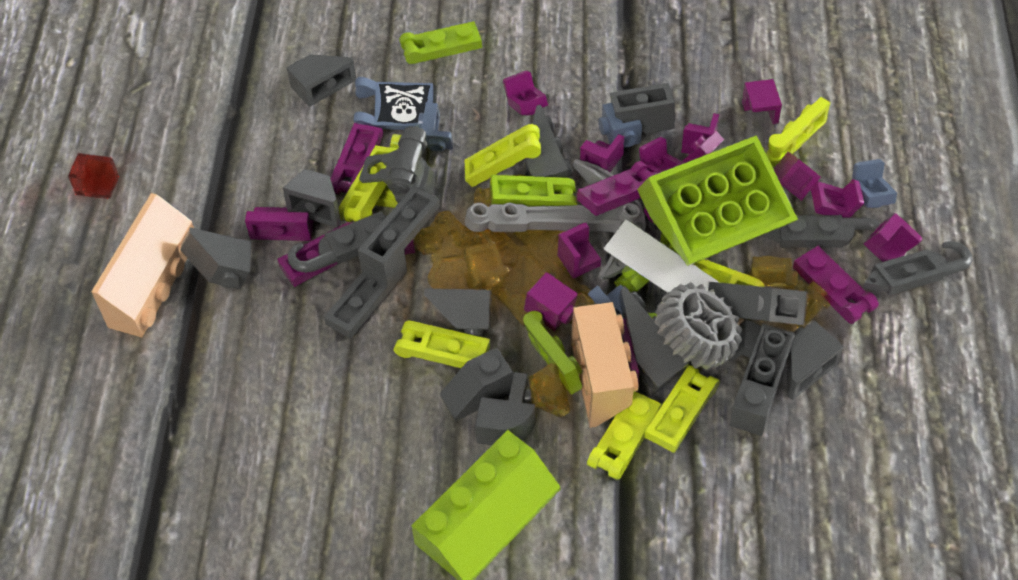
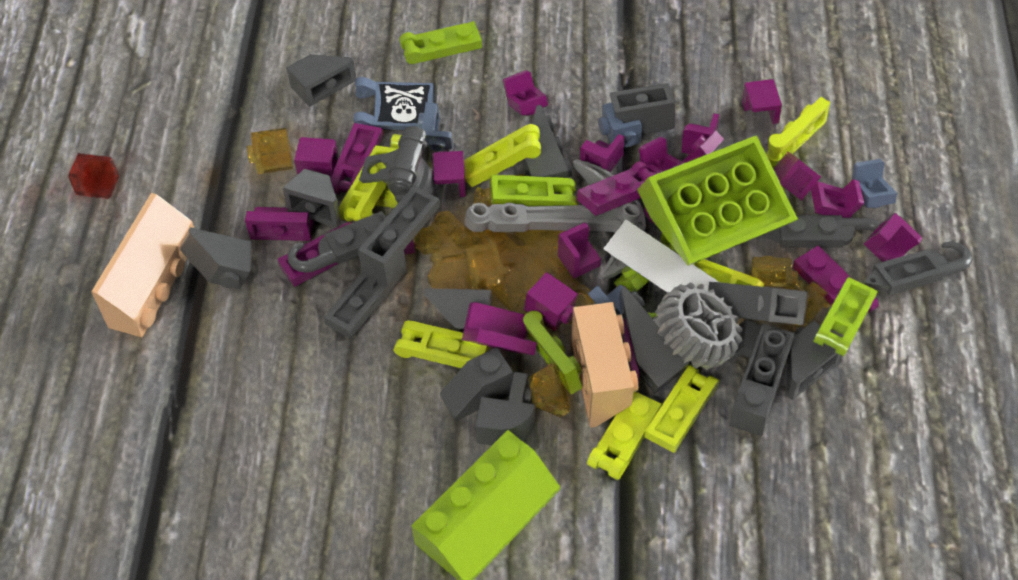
none -> clear yellow brick [247,128,293,174]
none -> magenta panel [294,137,339,178]
none -> magenta panel [433,151,466,197]
none -> magenta panel [462,302,537,355]
none -> lime plate [813,277,878,357]

